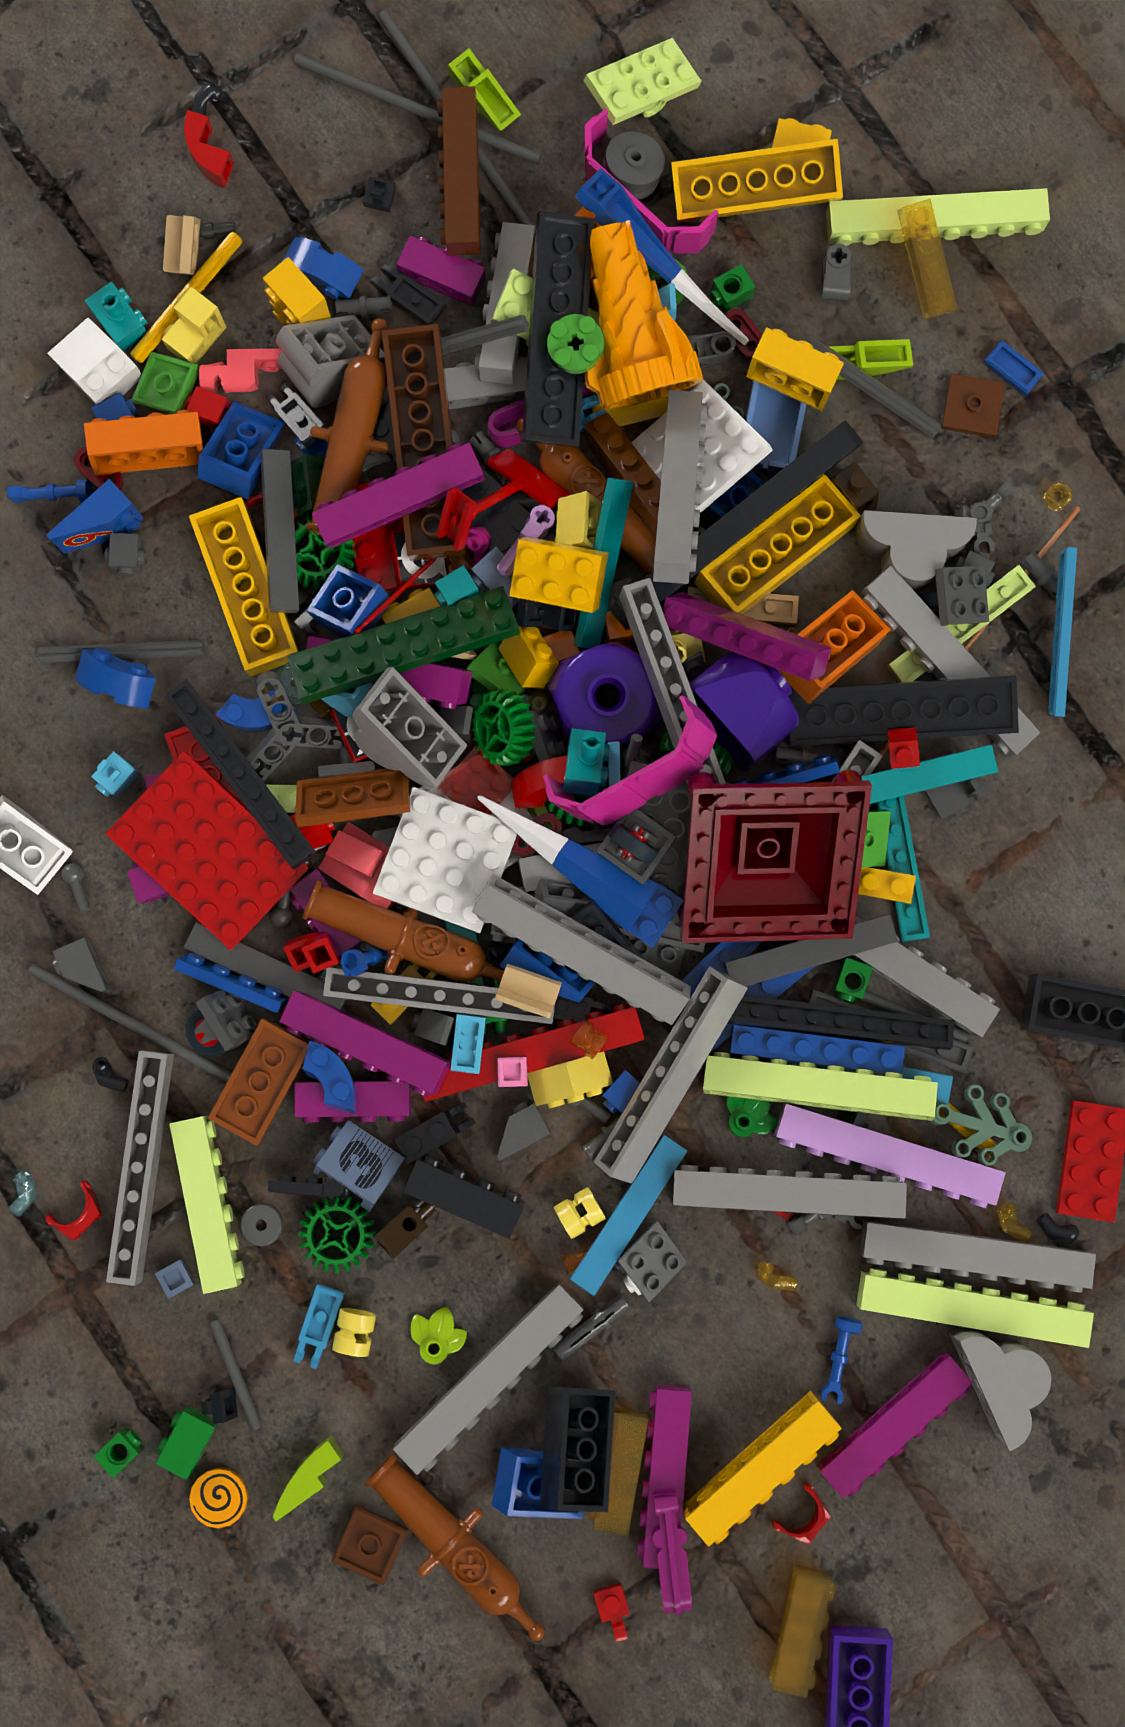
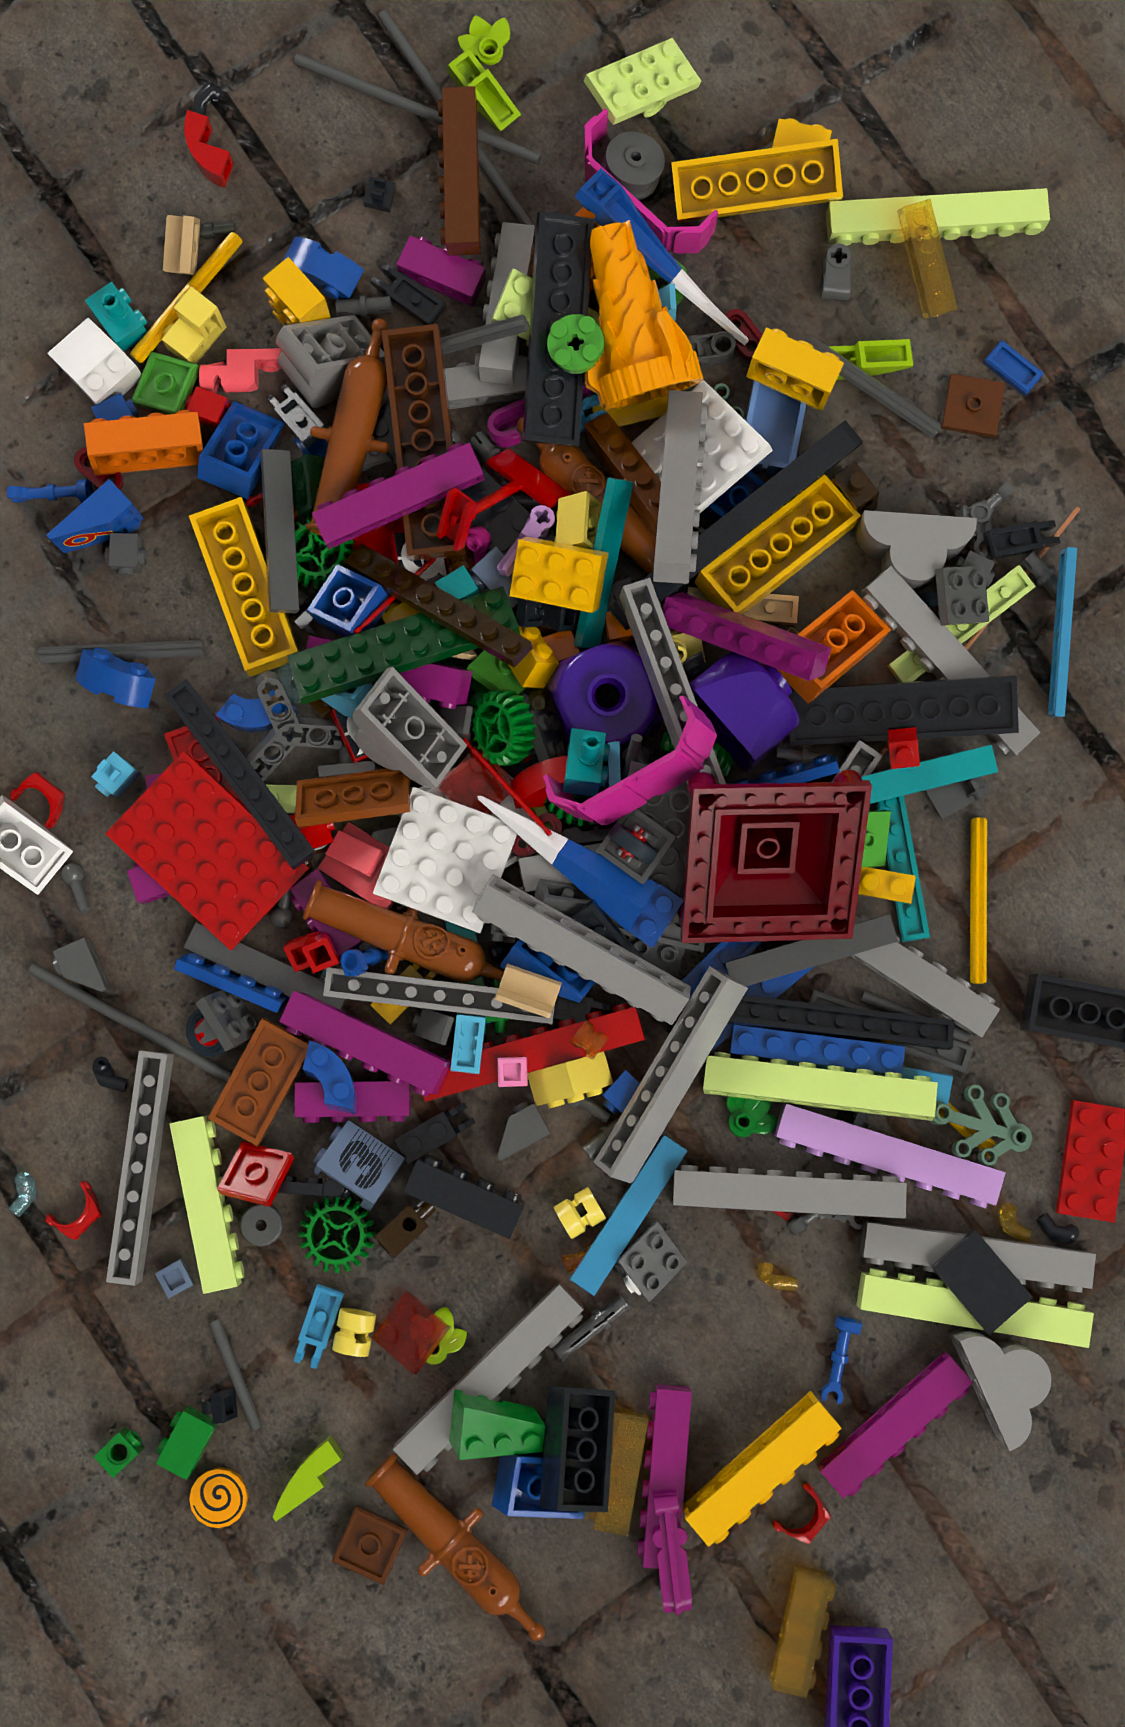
red plate [594,1583,630,1642] -> none
green brick [710,264,755,313] -> none
green brick [832,958,873,1003] -> none
clear yellow bush [1044,482,1072,510] -> none
none -> red helmet [9,772,65,829]
none -> tile [217,1141,294,1207]
none -> dark brown plate [344,544,533,668]
none -> clear red plate [372,1291,450,1375]
none -> green wedge [449,1389,545,1460]
none -> lime plate [458,15,510,65]
none -> red piece [462,738,552,836]
none -> black tile [930,1229,1033,1335]
none -> yellow axle [970,817,987,984]
none -> black hinge [983,520,1061,560]

